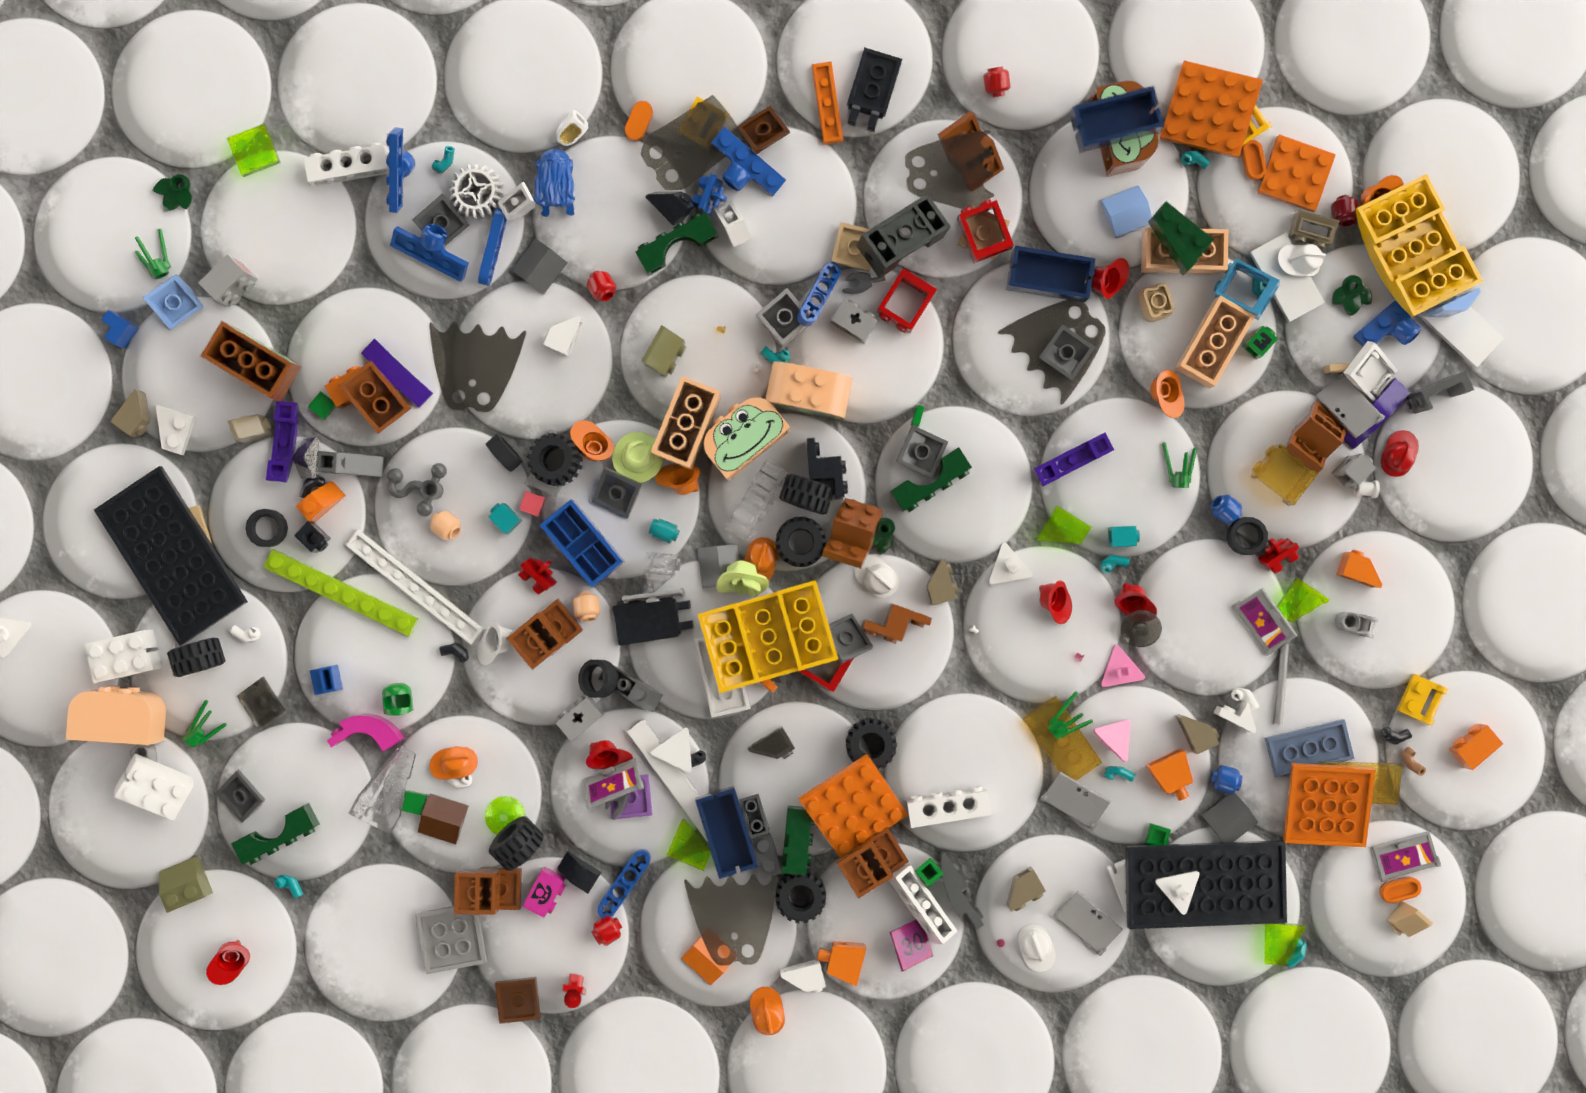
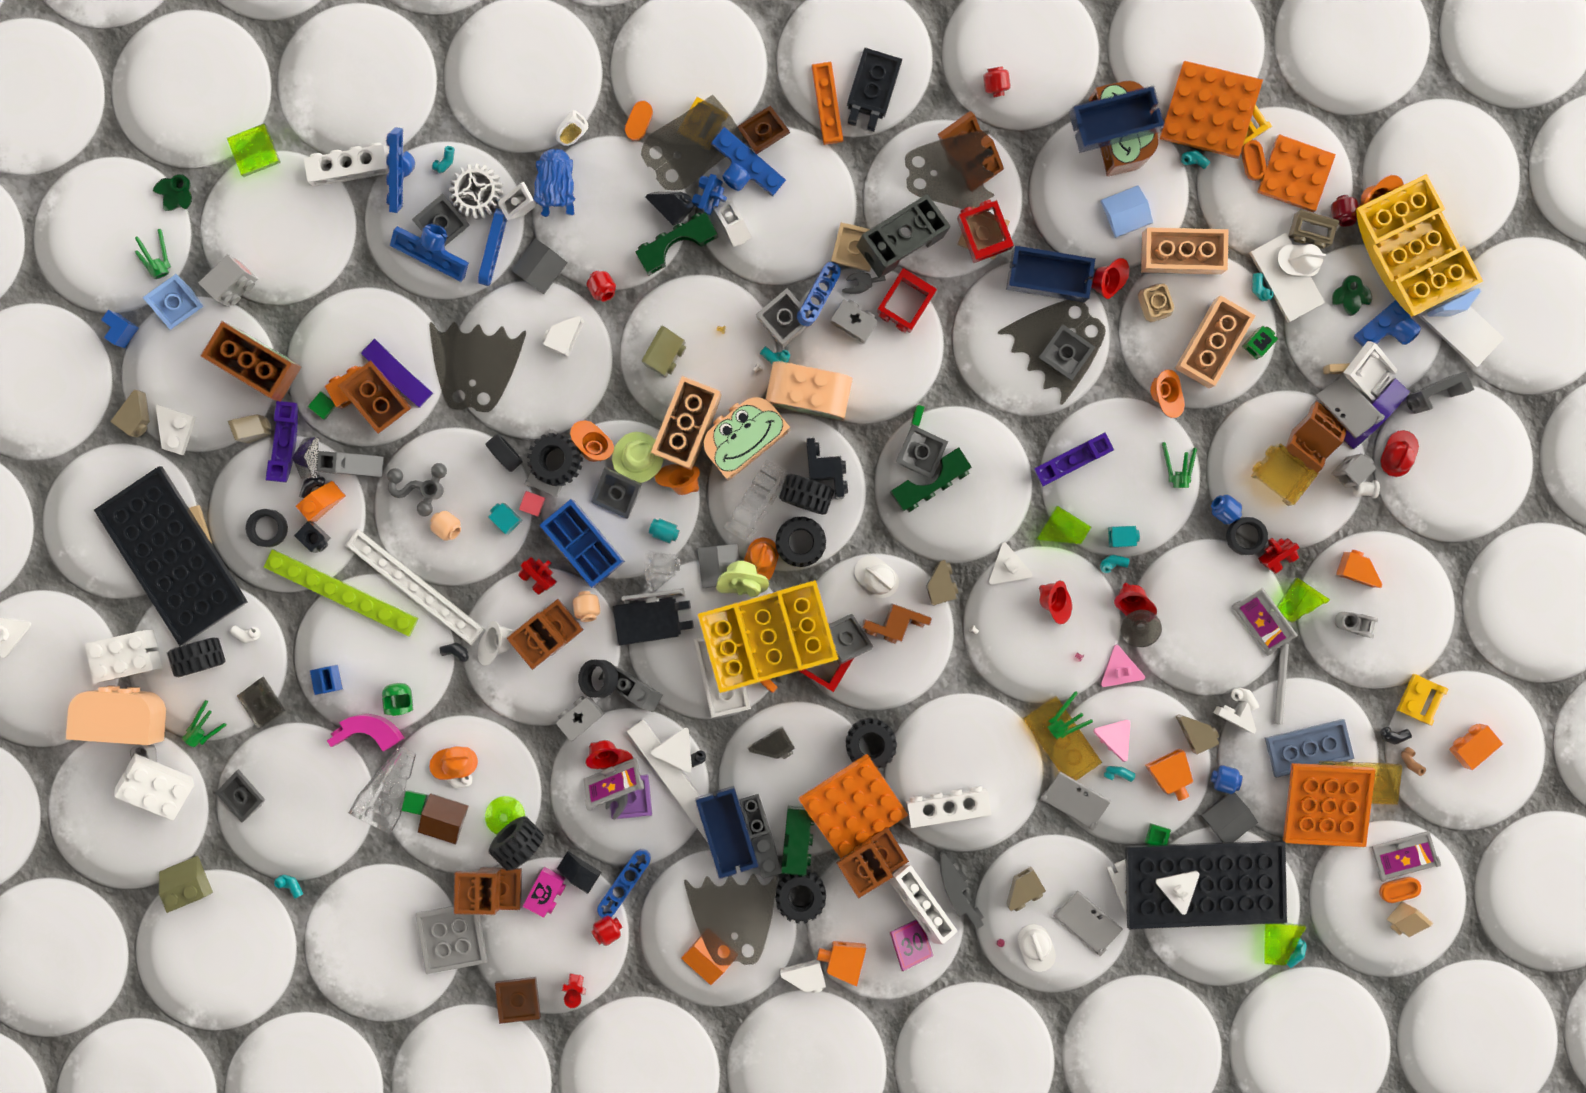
red piece [206,940,250,985] -> none
dark green arch [231,803,320,865] -> none
clear neon green wing [667,818,711,871] -> none
orange piece [750,987,785,1035] -> none
dark orange bracket [822,498,883,569] -> none
dark green plate [872,518,895,554] -> none
green brick [915,858,944,889] -> none
dark green wedge [1148,201,1214,276] -> none
dark azure window [1214,258,1280,320] -> none

